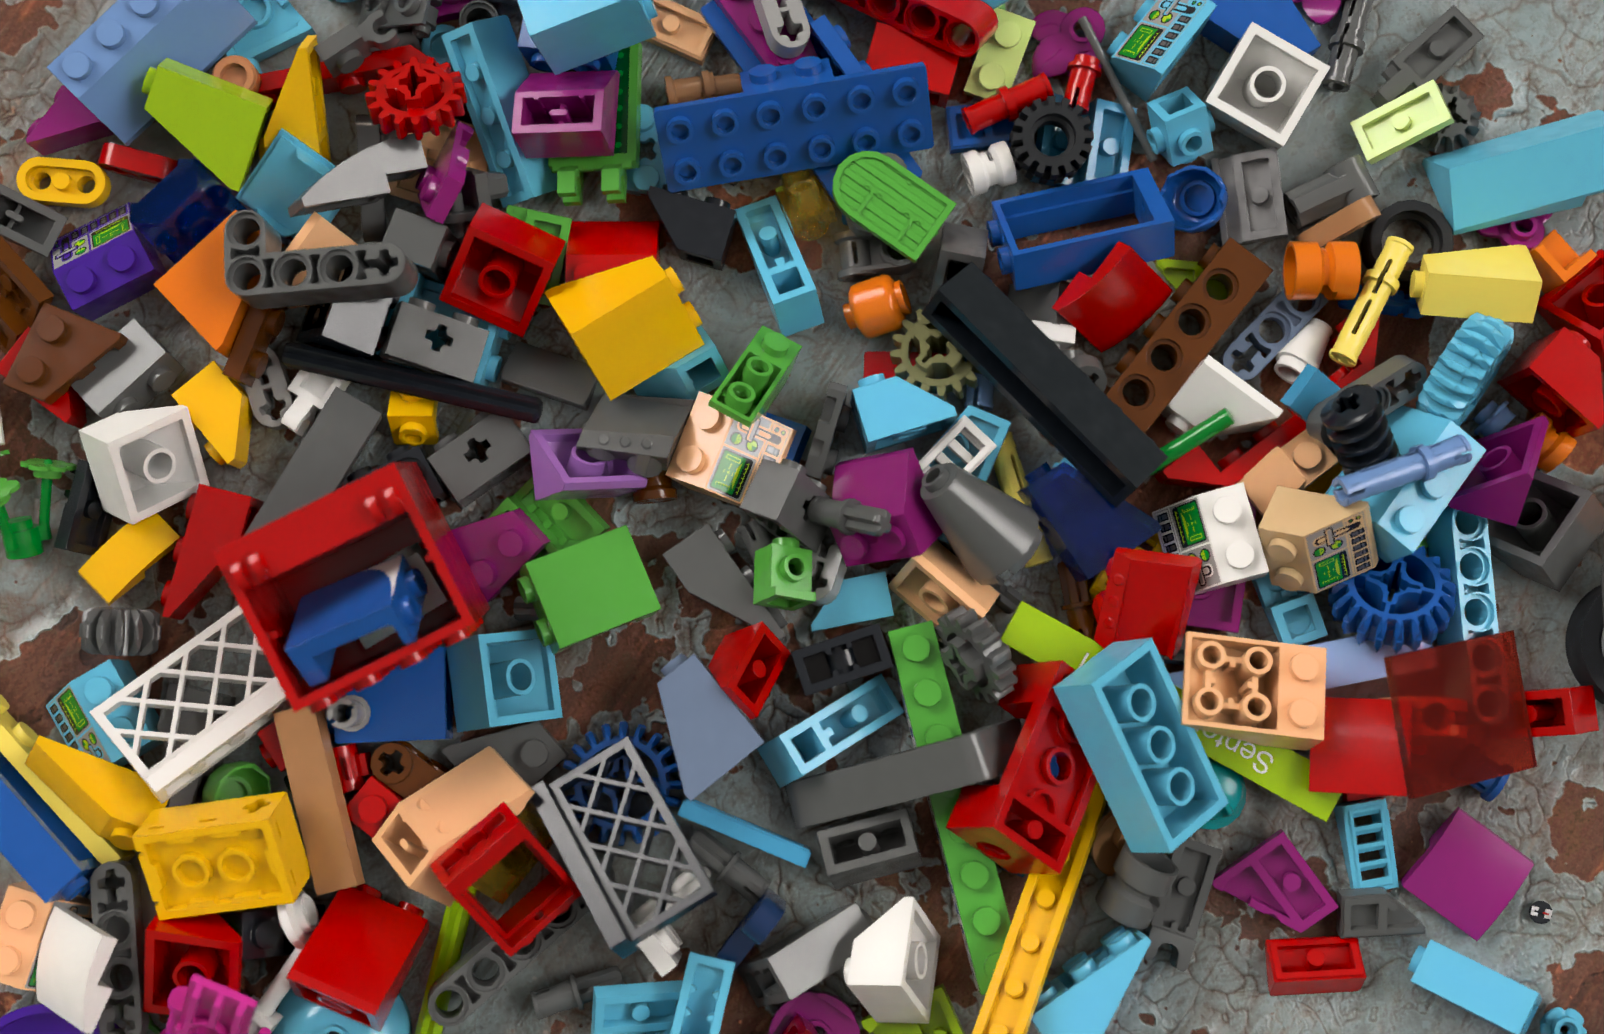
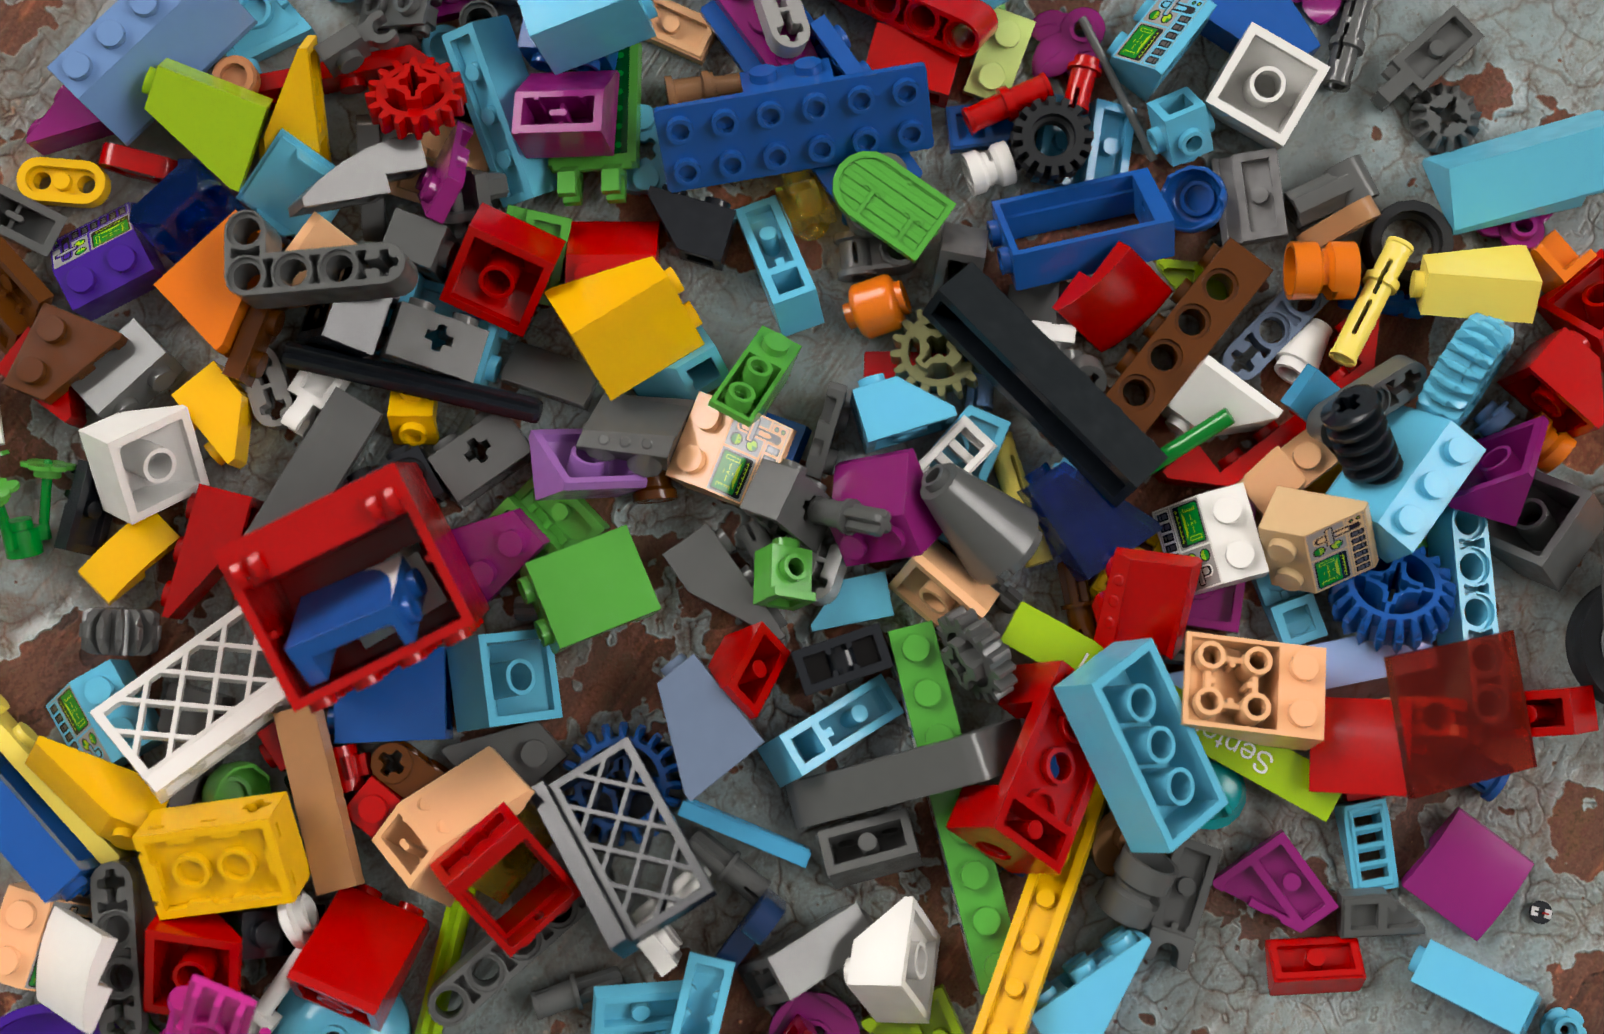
light grey pin [327,695,371,732] -> none
medium blue pin [1332,434,1472,507] -> none
yellowish green plate [1350,80,1455,165] -> none

